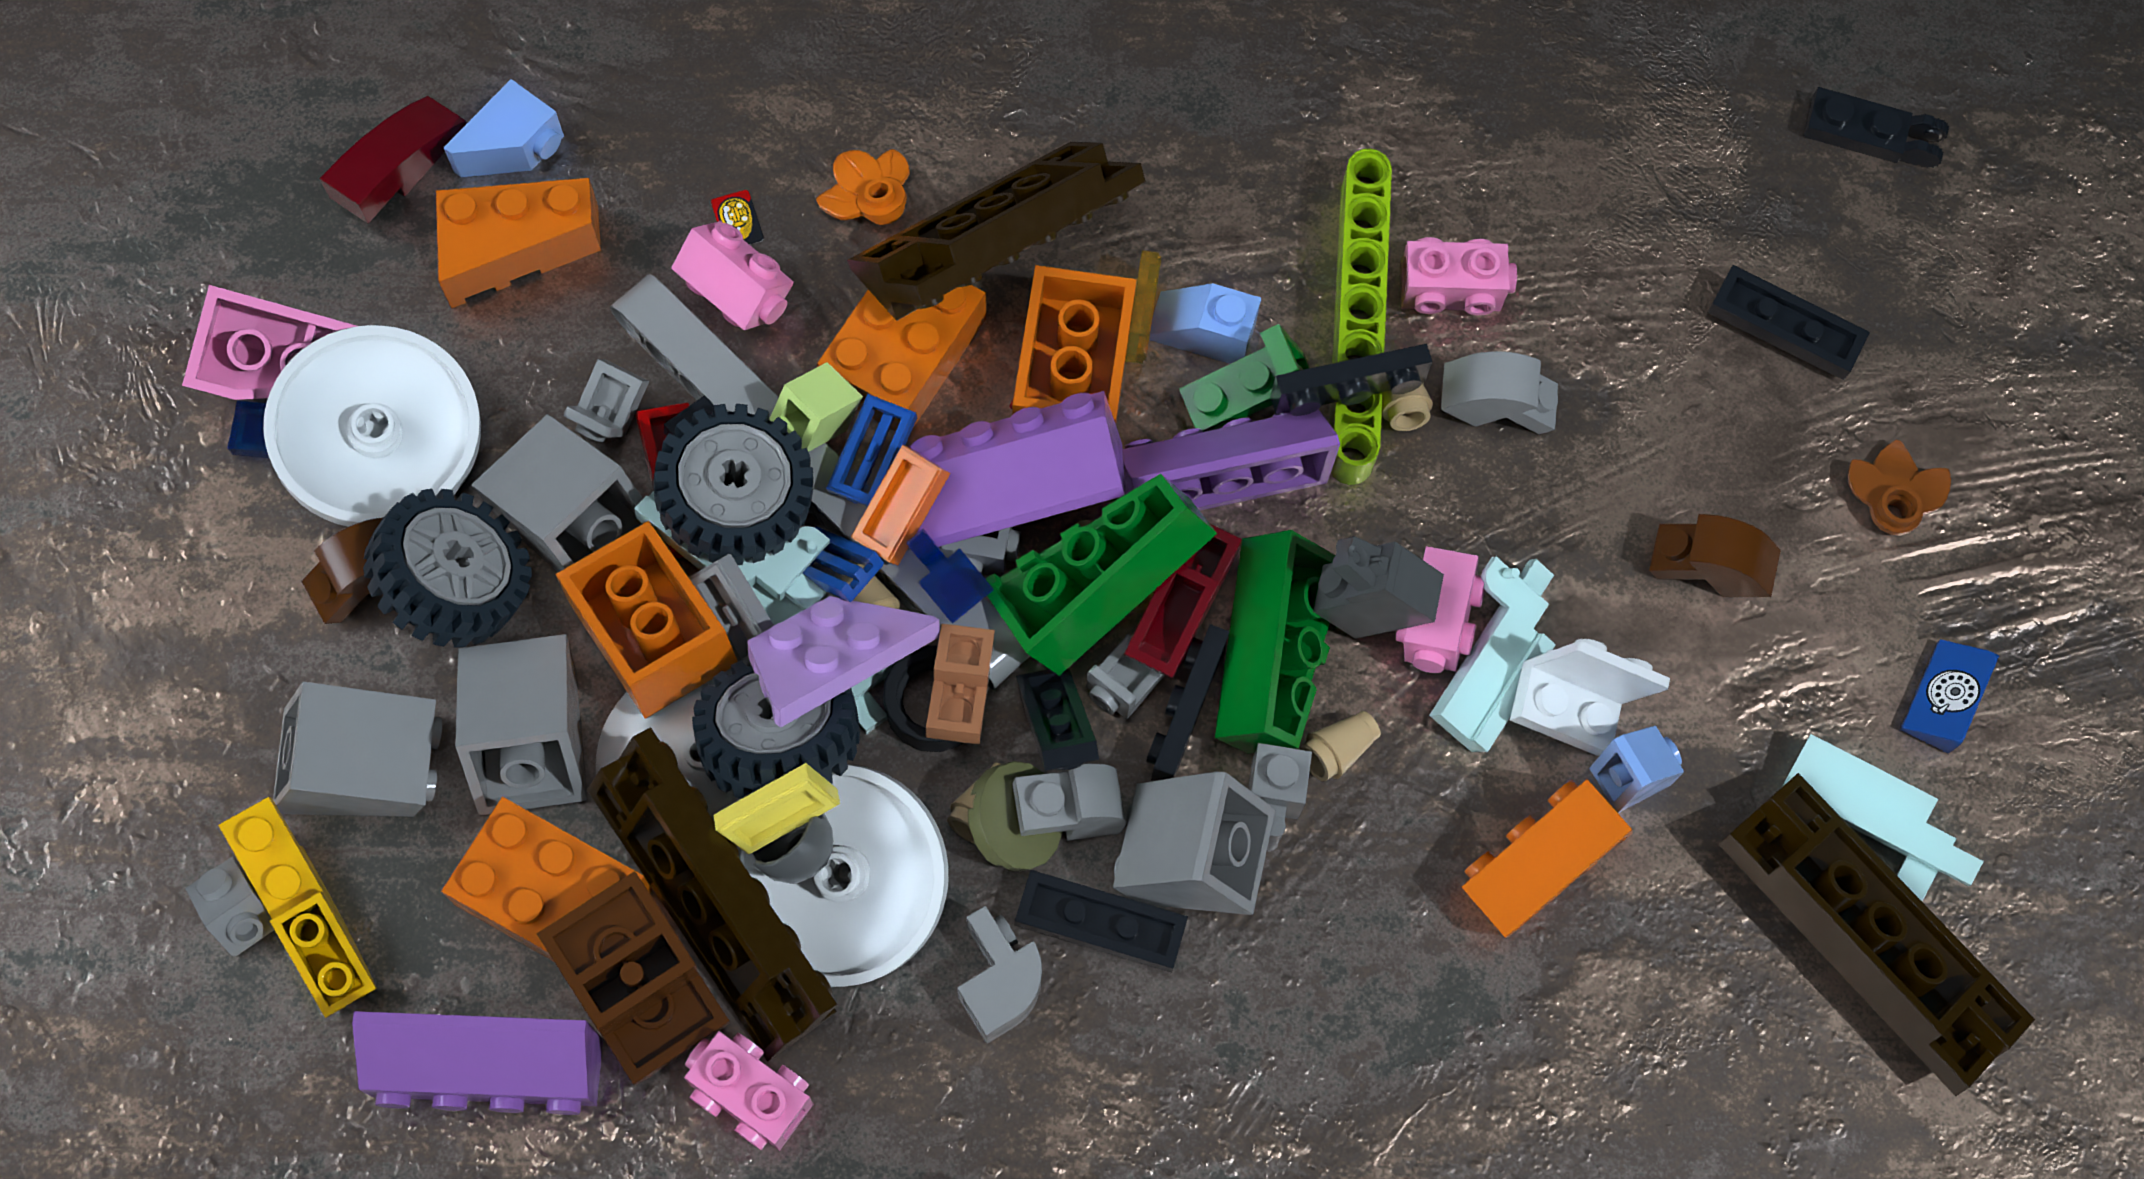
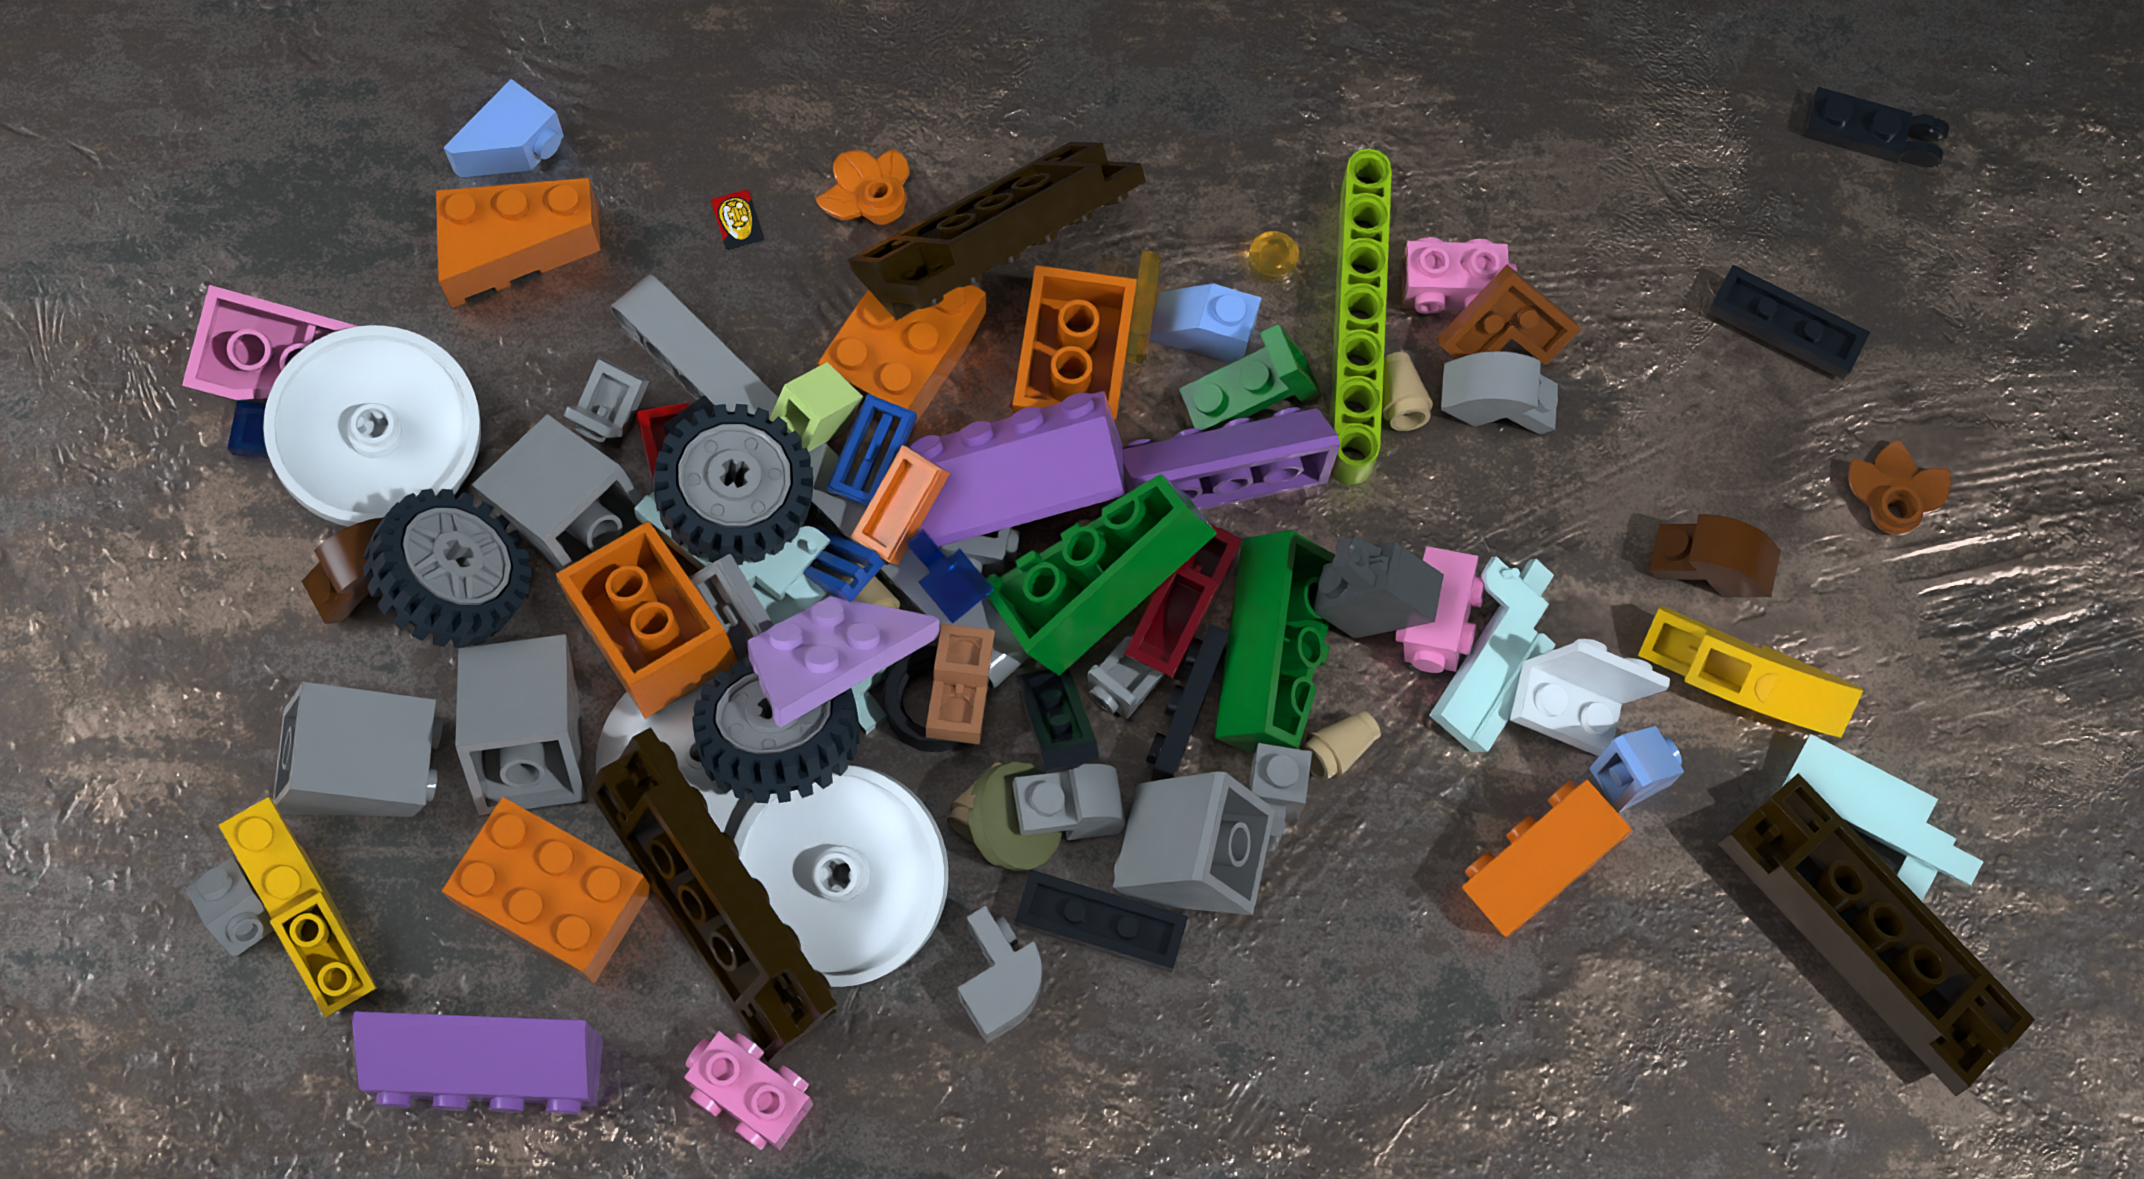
dark red slope [319,96,467,224] -> none
reddish brown bracket [537,871,730,1086] -> none
bright pink brick [671,221,794,330] -> none
light yellow tile [713,763,840,855] -> none
dark grey hair [752,813,834,884] -> none
black plate [1270,343,1432,416] -> none
blue slope [1900,639,1999,754] -> none
none -> clear yellow tile [1248,231,1299,284]
none -> dark orange plate [1436,264,1581,365]
none -> yellow slope [1638,605,1864,738]

